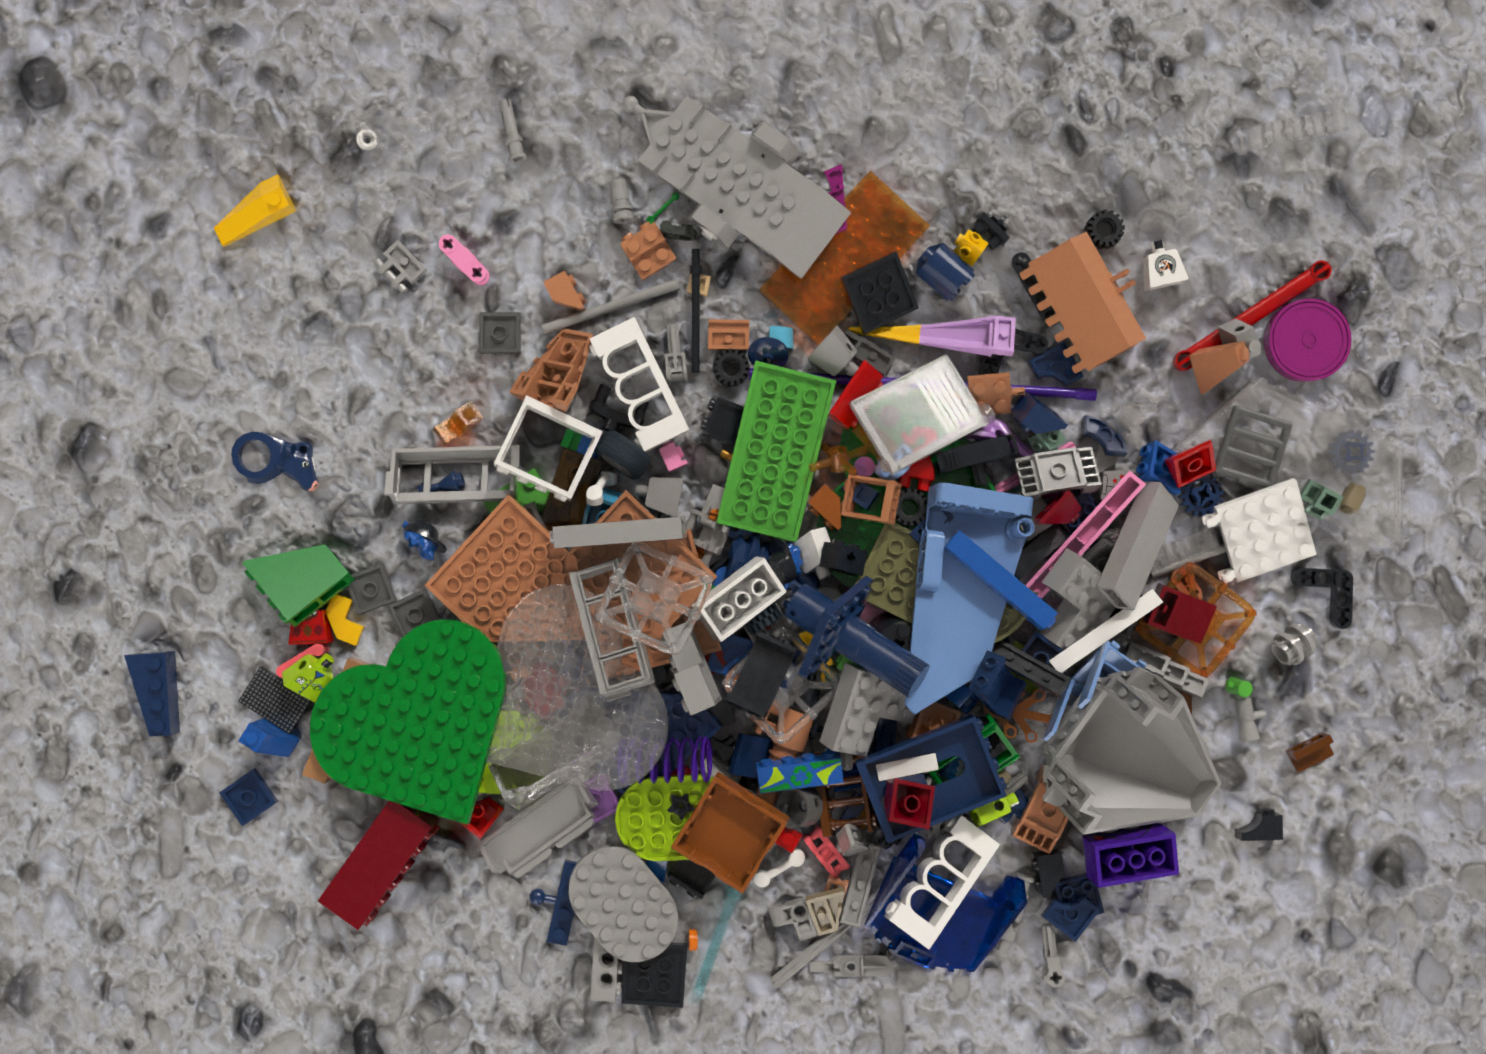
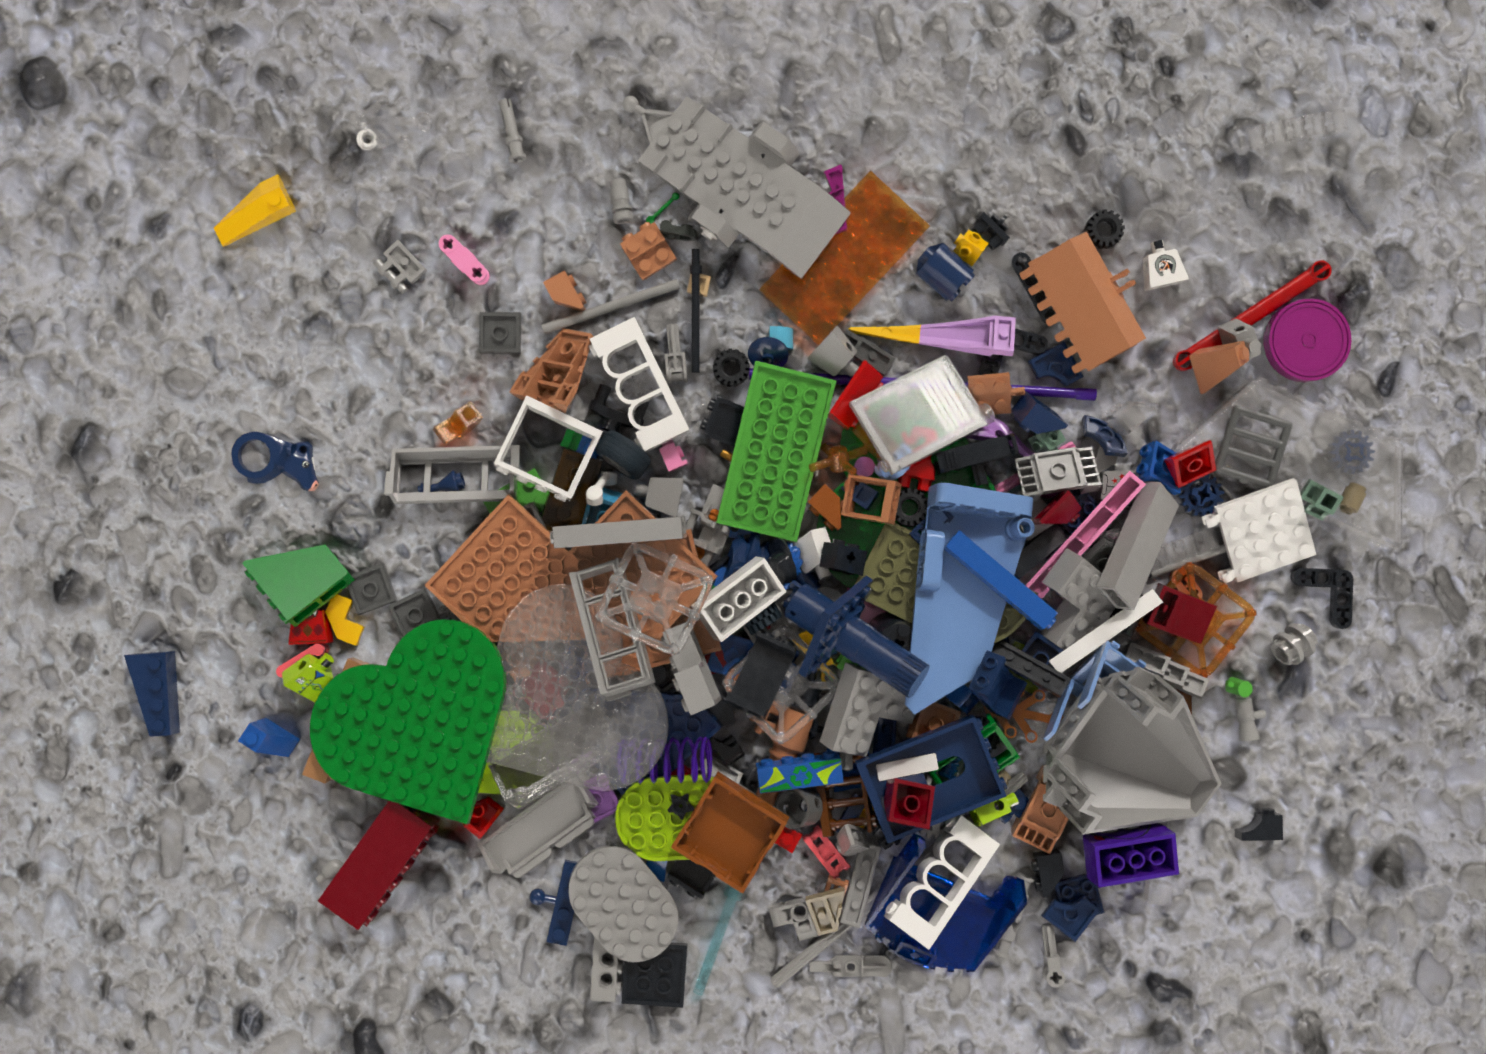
dark blue tile [219,768,279,826] -> none
black tile [238,666,312,734] -> none
hair [402,520,447,561] -> none
orange tile [688,929,698,951] -> none
nougat plate [708,319,749,351] -> none
dark blue tile [728,732,773,778] -> none
white bar [753,848,805,887] -> none
black plate [840,251,919,334] -> none
reddish brown panel [1285,732,1334,772] -> none

